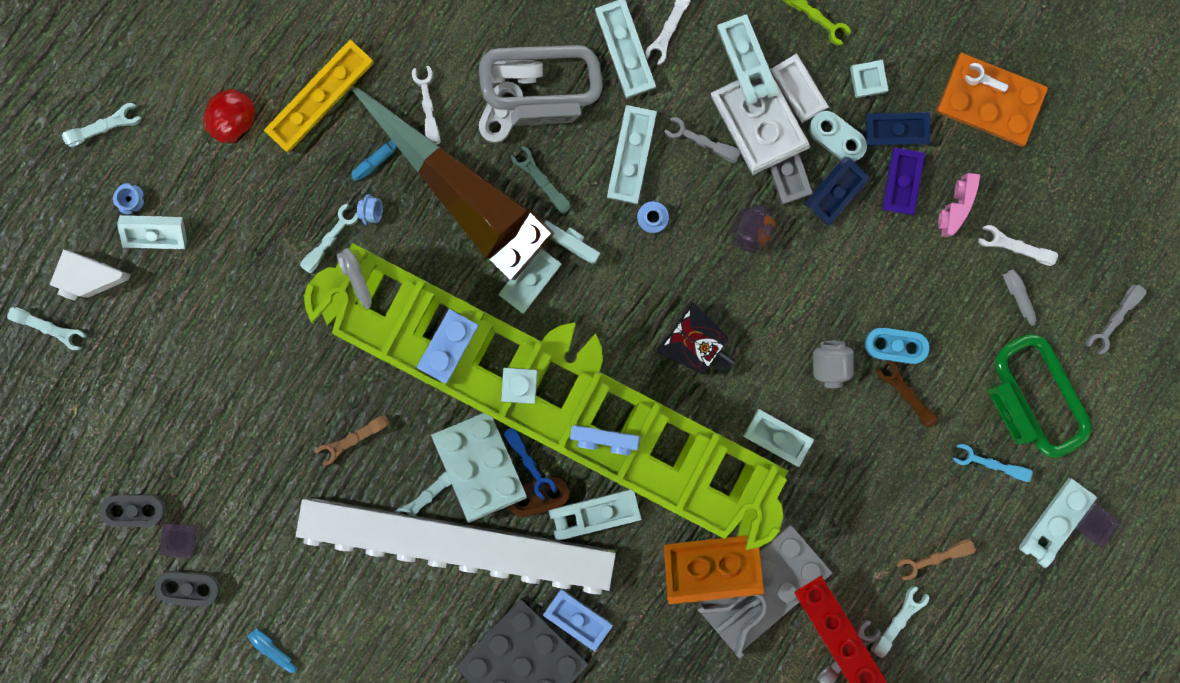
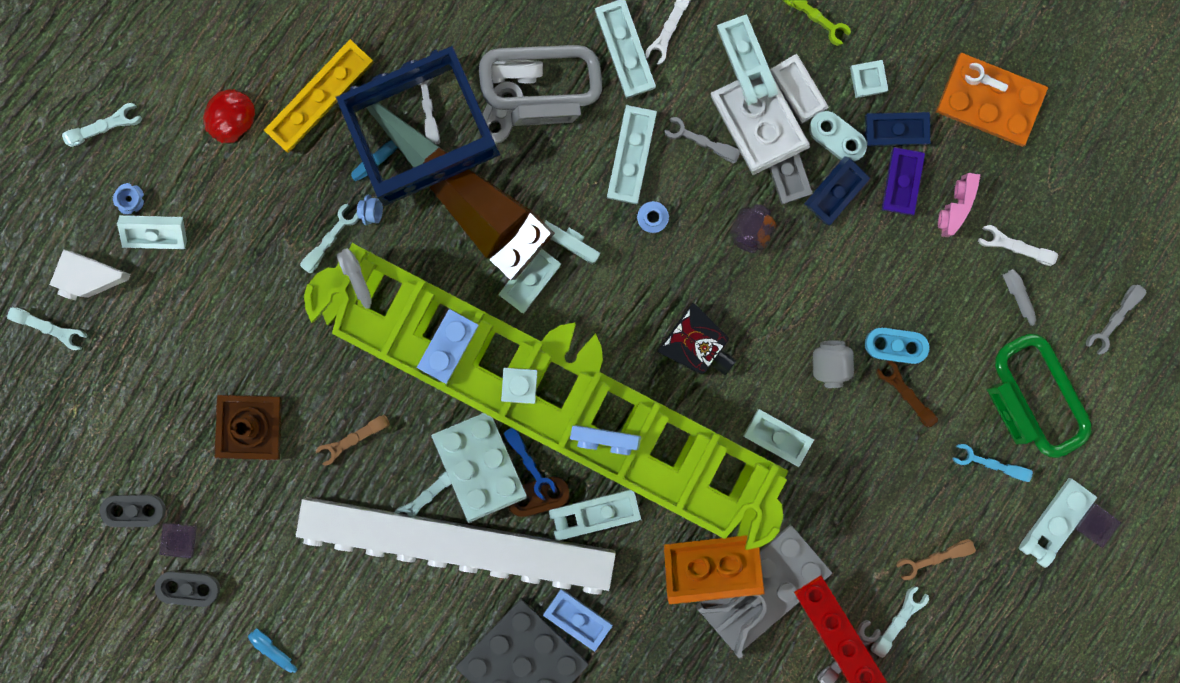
sand green piece [511,146,571,214] -> none
none -> reddish brown plate [215,395,282,460]
none -> dark blue window [336,46,500,206]

